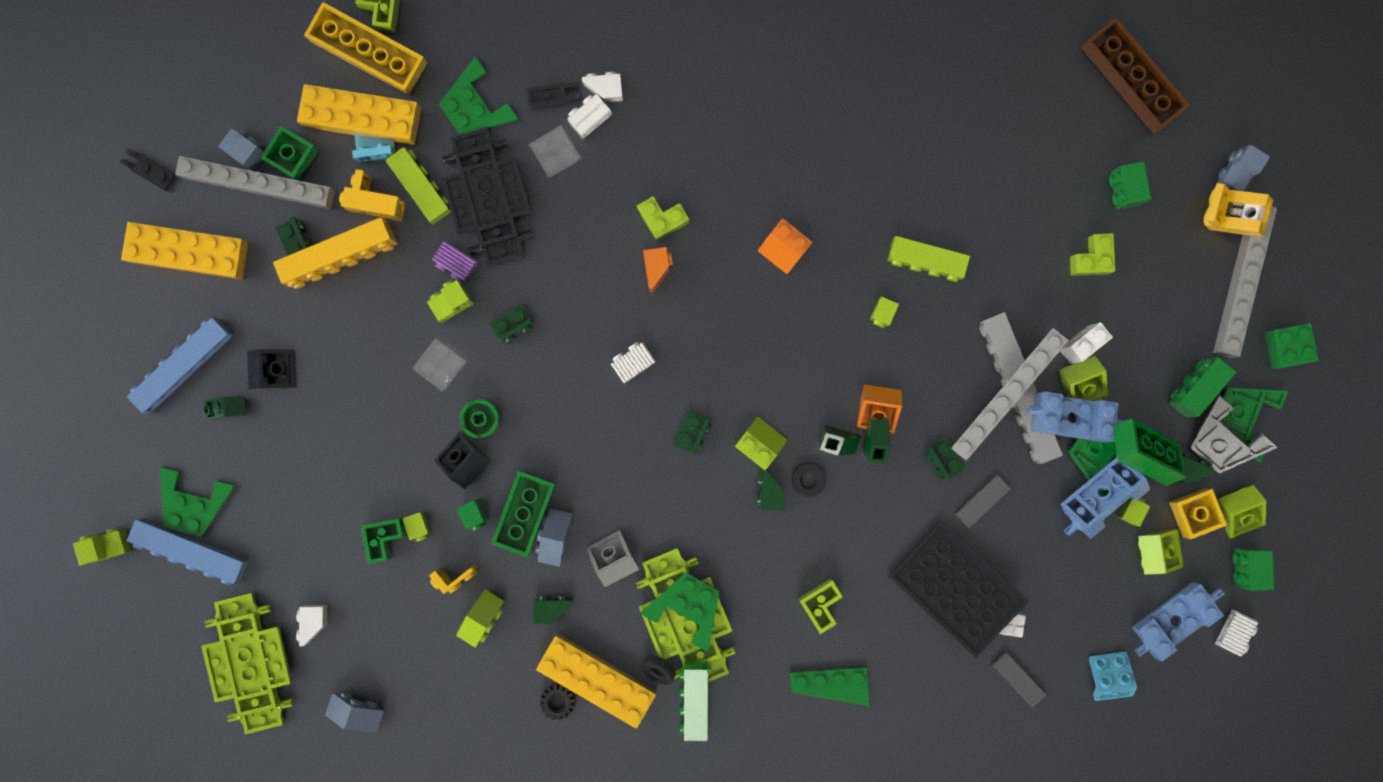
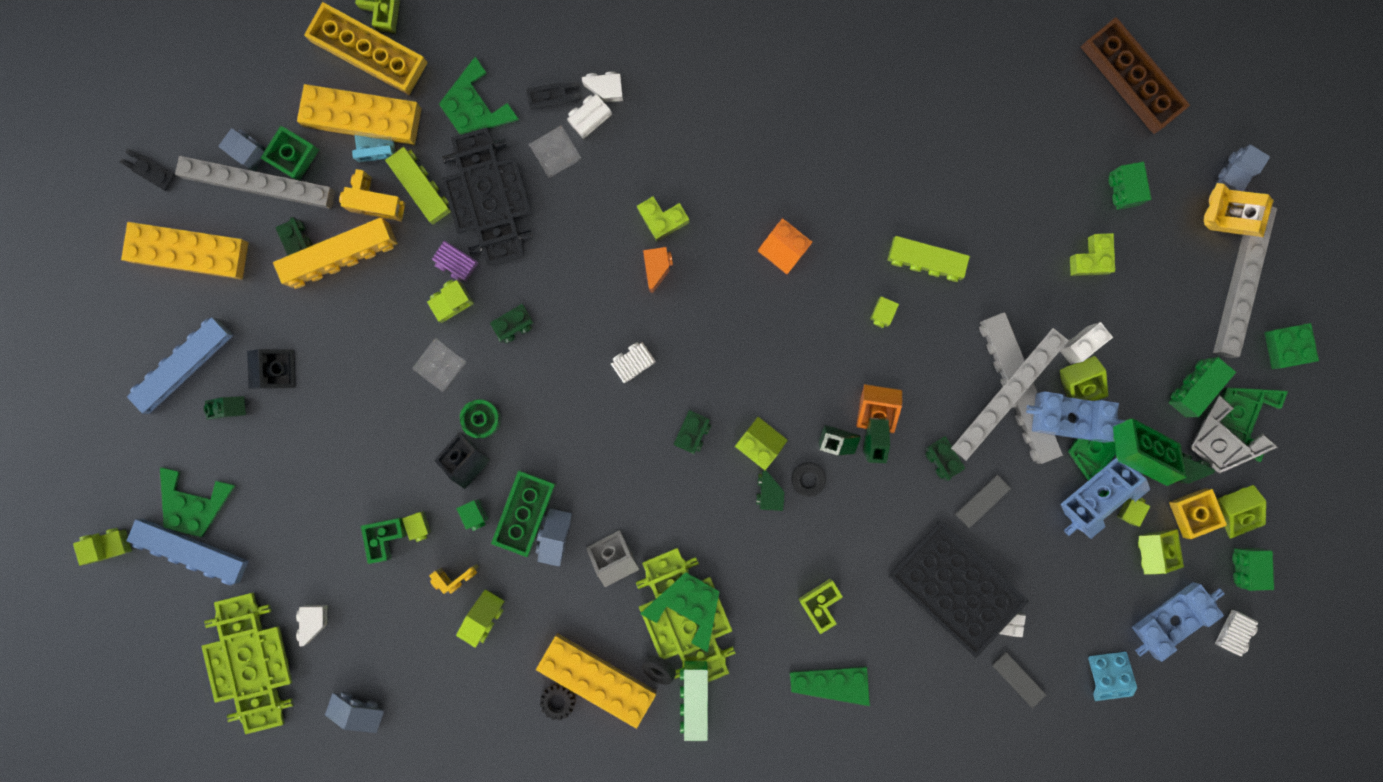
dark green slope [533,595,574,624] -> none

